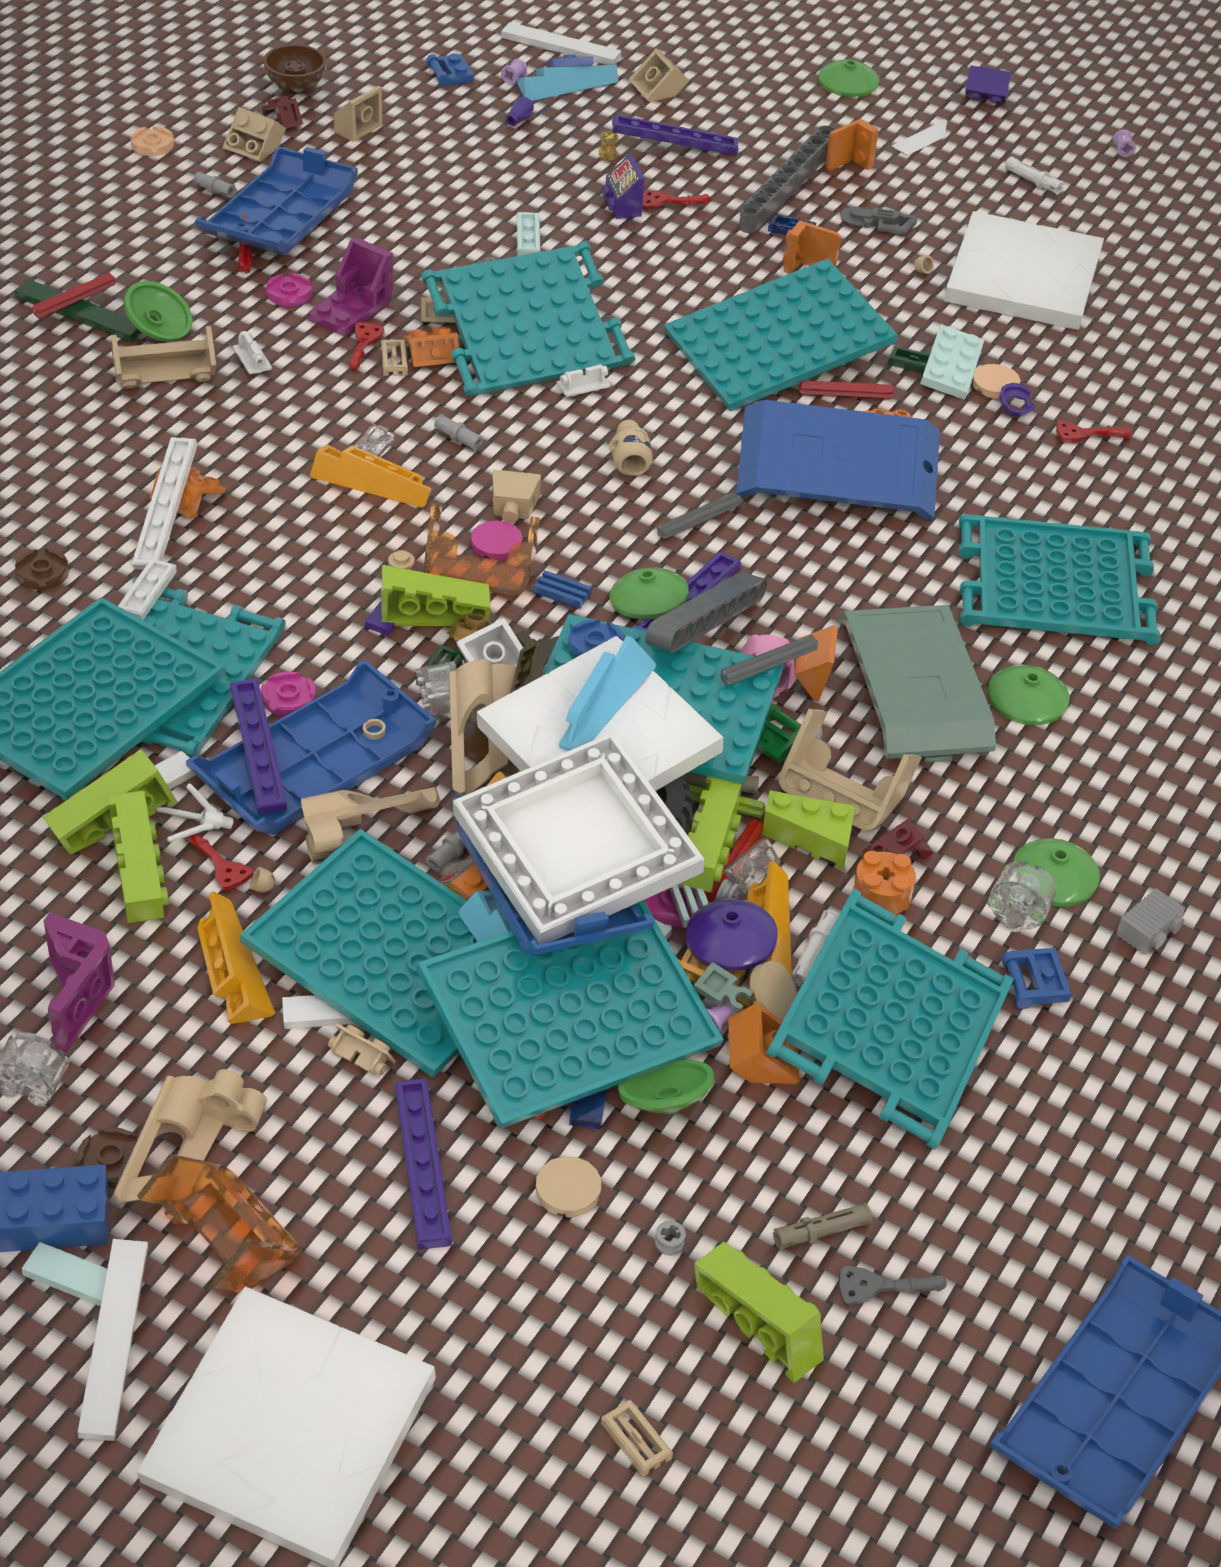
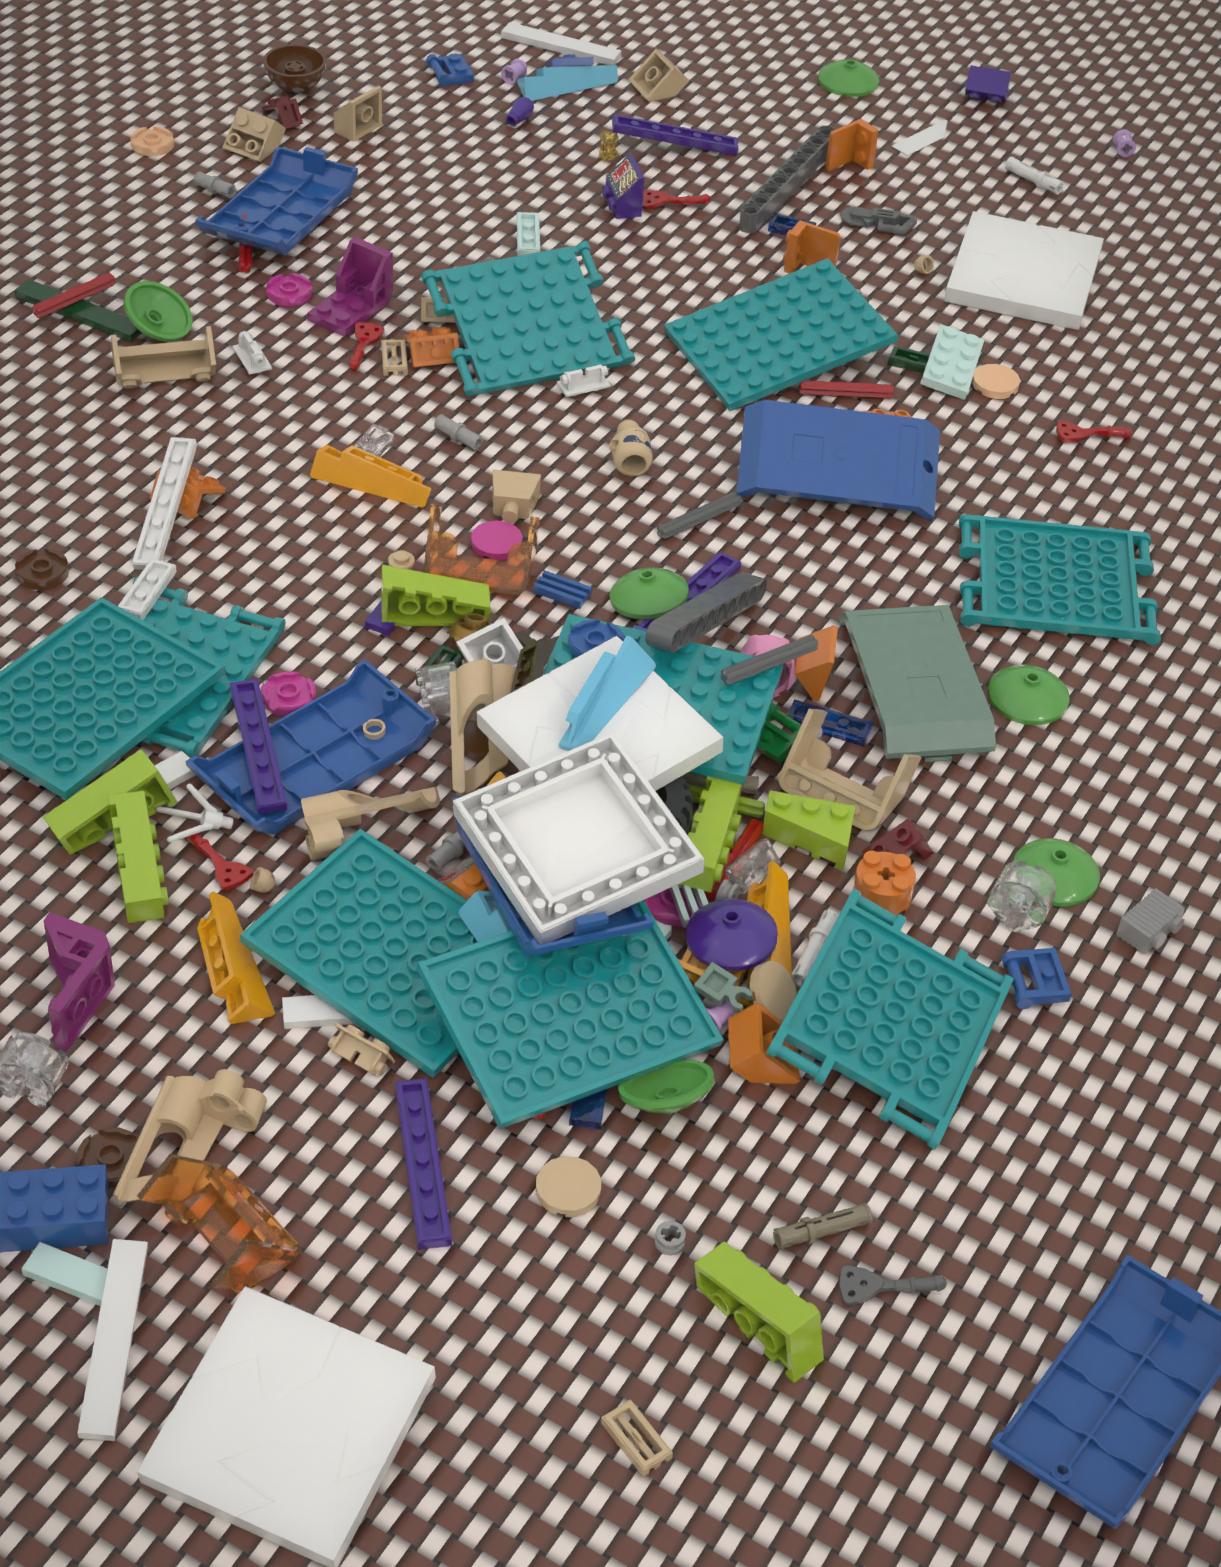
dark purple piece [999,383,1035,416] -> none
none -> clear blue tile [787,699,873,747]

